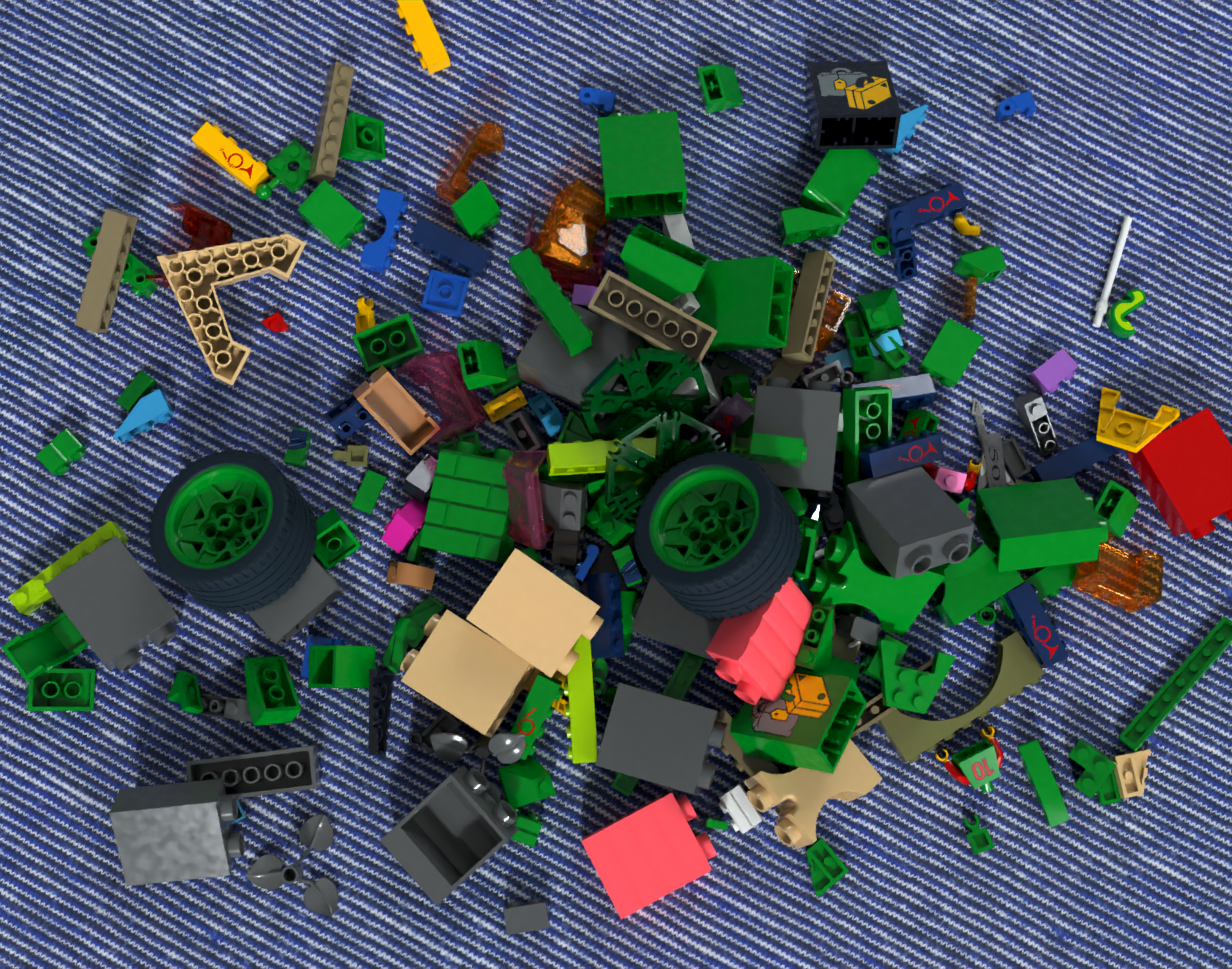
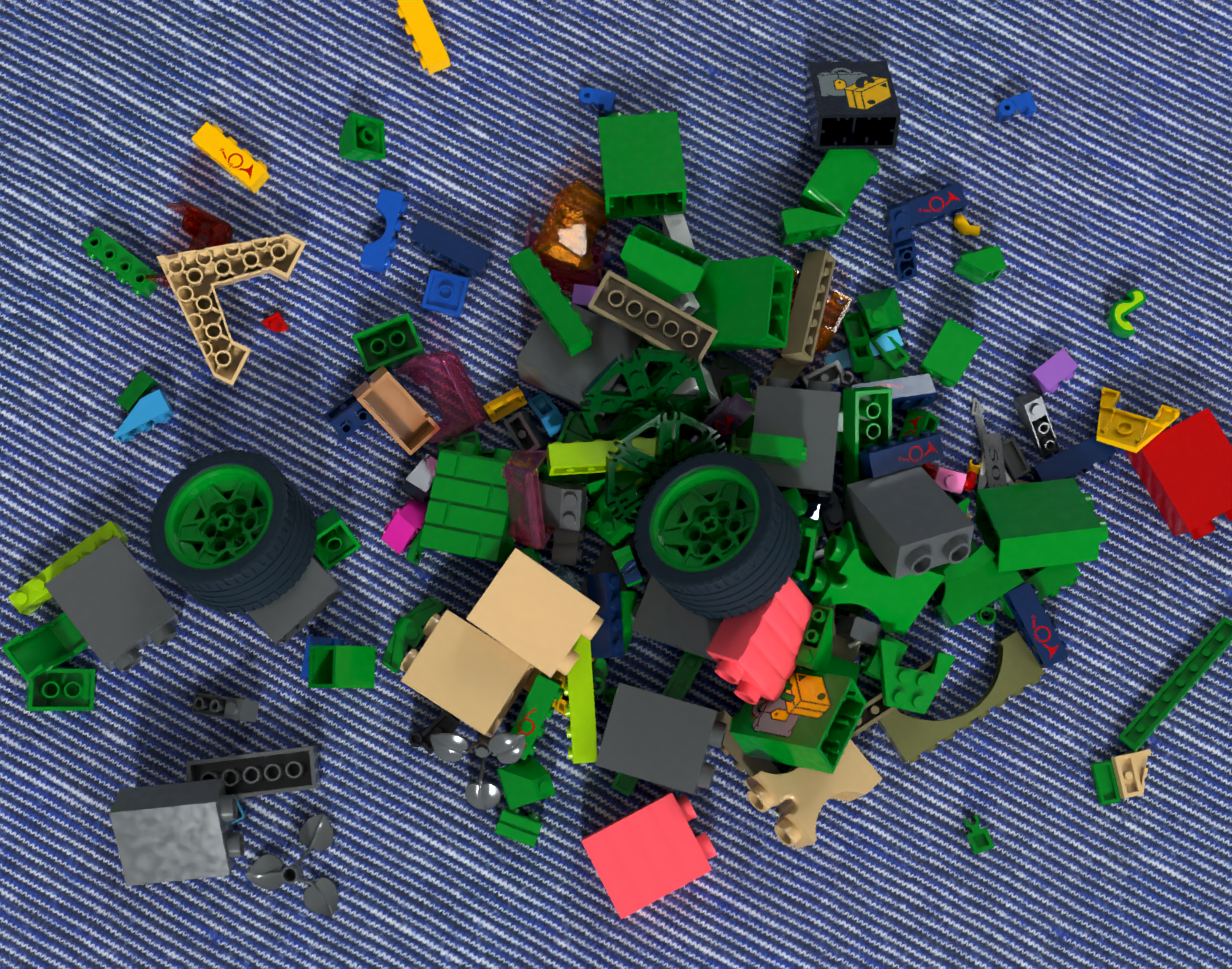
green brick [36,429,87,476] -> none
dark tan brick [75,209,138,333] -> none
green slope [167,670,203,715] -> none
green slope [244,656,302,726] -> none
green plate [256,139,312,200] -> none
leg [283,428,311,468] -> none
green slope [297,180,366,251] -> none
dark tan brick [308,62,354,183] -> none
olive plate [332,445,369,467] -> none
green tile [351,470,388,515] -> none
yellow plate [355,297,375,334] -> none
black wing [368,669,394,755] -> none
dark grey brick [380,765,519,906] -> none
medium nougat brick [386,562,436,590] -> none
clear orange windscreen [436,122,506,204] -> none
green slope [451,179,501,242] -> none
green slope [456,340,507,390] -> none
green tile [488,362,525,398] -> none
dark grey brick [503,897,550,935] -> none
blue plate [574,545,599,584] -> none
green slope [696,64,744,114] -> none
green tile [703,816,728,830] -> none
white brick [717,783,764,834] -> none
green wing [805,837,849,898] -> none
green plate [871,236,890,256] -> none
dark azure slope [879,104,928,158] -> none
torso [935,726,1003,793] -> none
clear orange tile [962,277,977,321] -> none
green slope [1017,738,1070,828] -> none
green brick [1068,738,1118,799] -> none
clear orange windscreen [1072,532,1163,613] -> none
white bar [1092,216,1132,327] -> none
green slope [1093,480,1140,538] -> none

